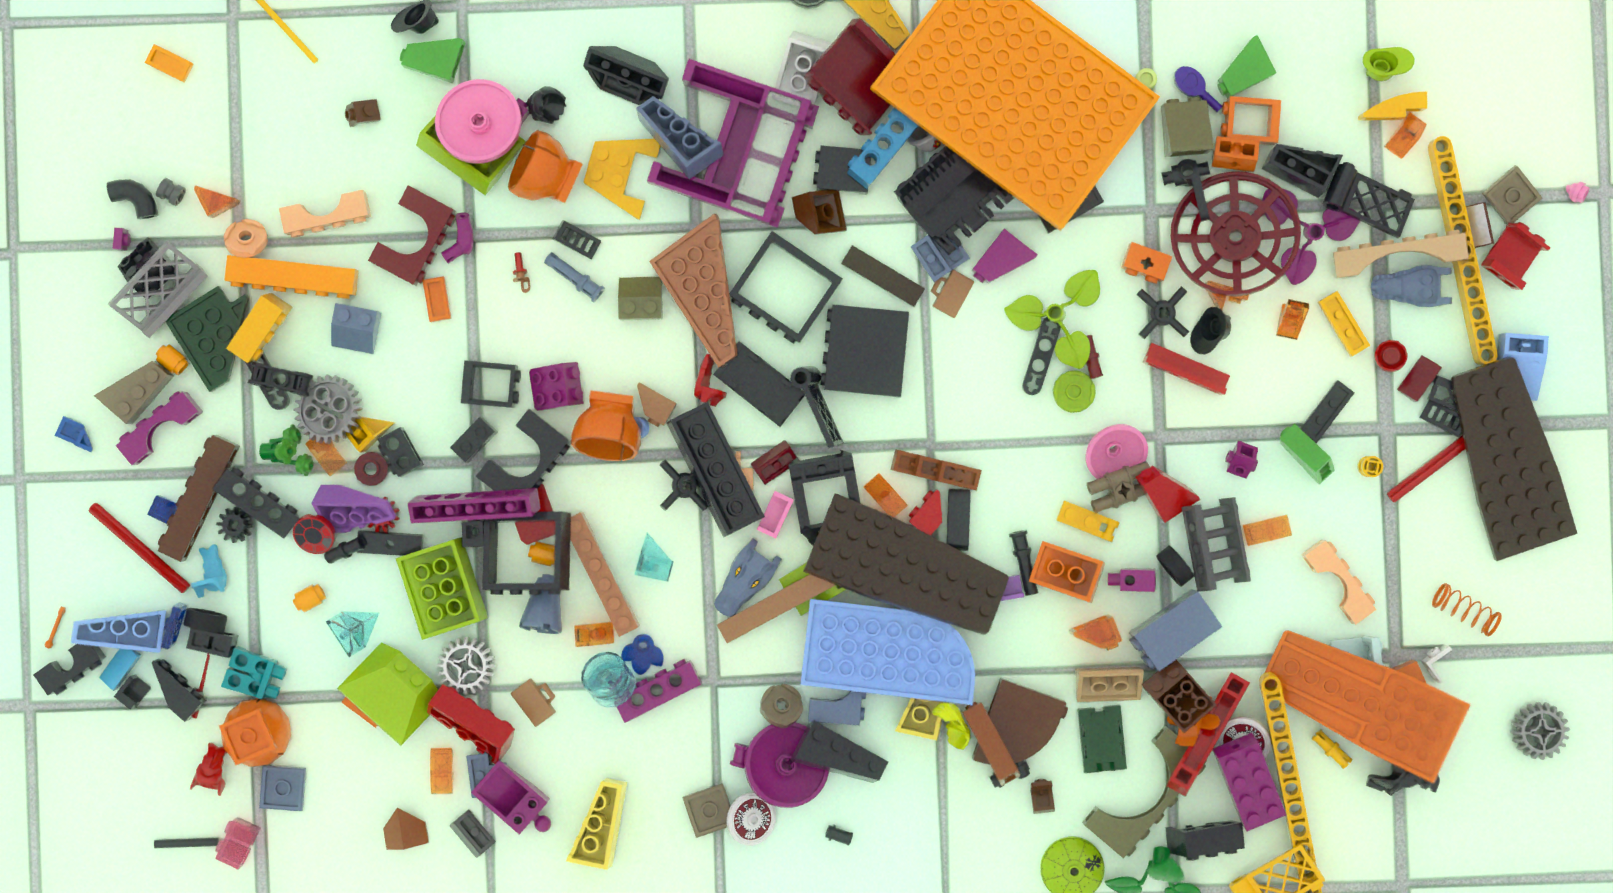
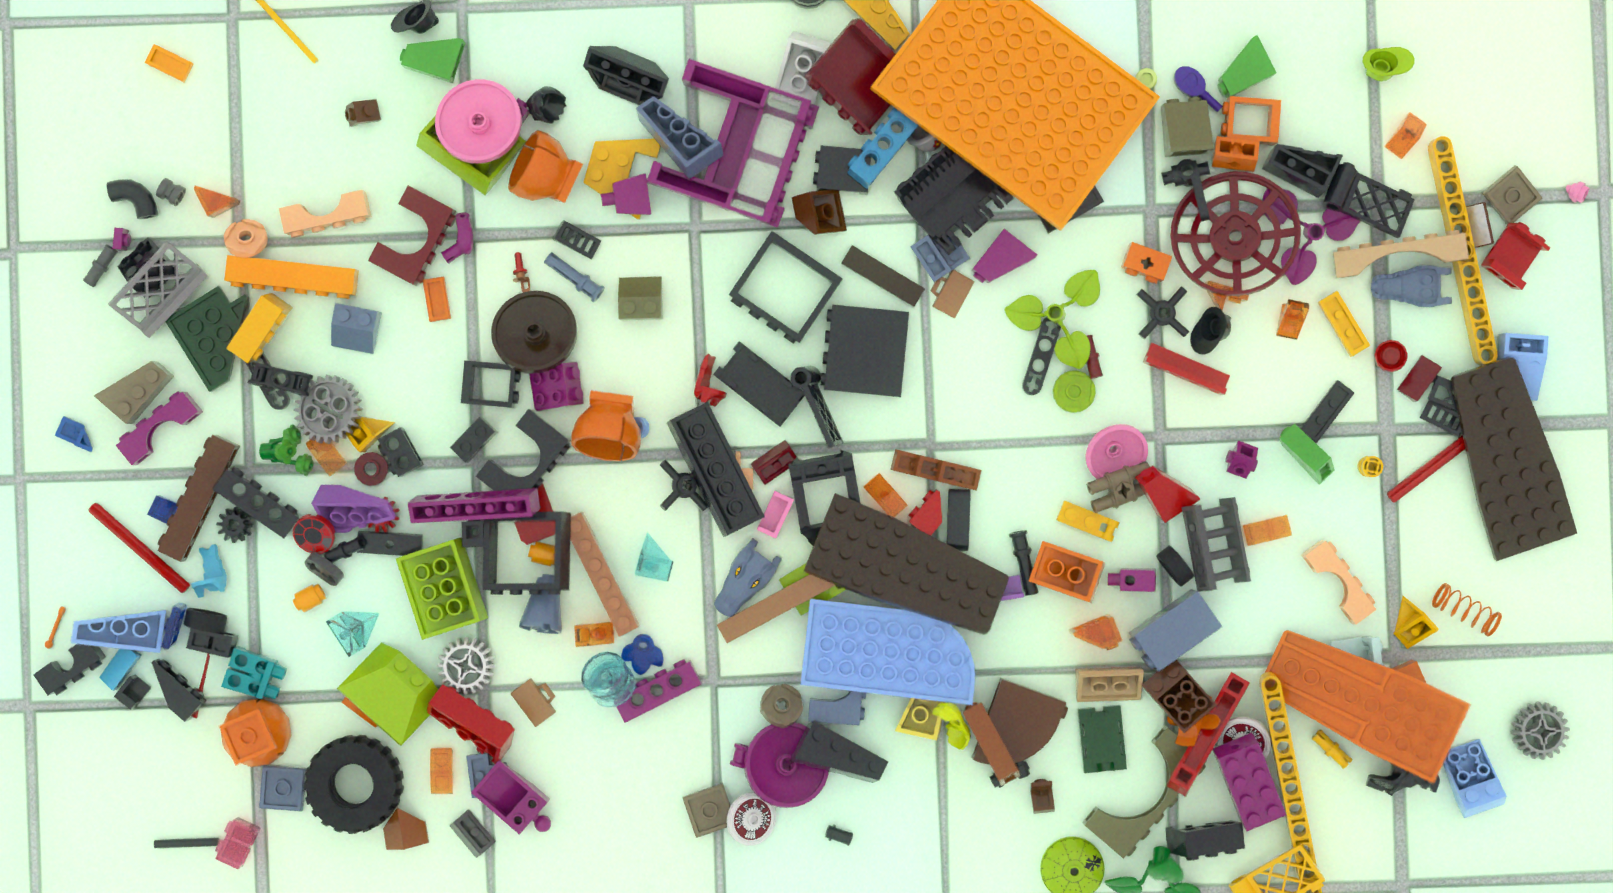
light orange brick [156,344,189,375] -> none
red hair [190,743,227,796] -> none
light yellow wedge [566,778,627,870] -> none
medium nougat slope [637,382,677,427] -> none
nougat wing [649,214,738,368] -> none
yellow slope [1358,91,1427,121] -> none
white bracket [1421,645,1452,684] -> none
none -> dark grey pin [83,244,118,287]
none -> black tyre [303,735,404,834]
none -> dark grey beam [304,552,344,586]
none -> dark brown dish [491,291,577,373]
none -> magenta torso [601,173,651,215]
none -> yellow slope [1393,596,1439,649]
none -> light blue slope [1443,739,1507,818]

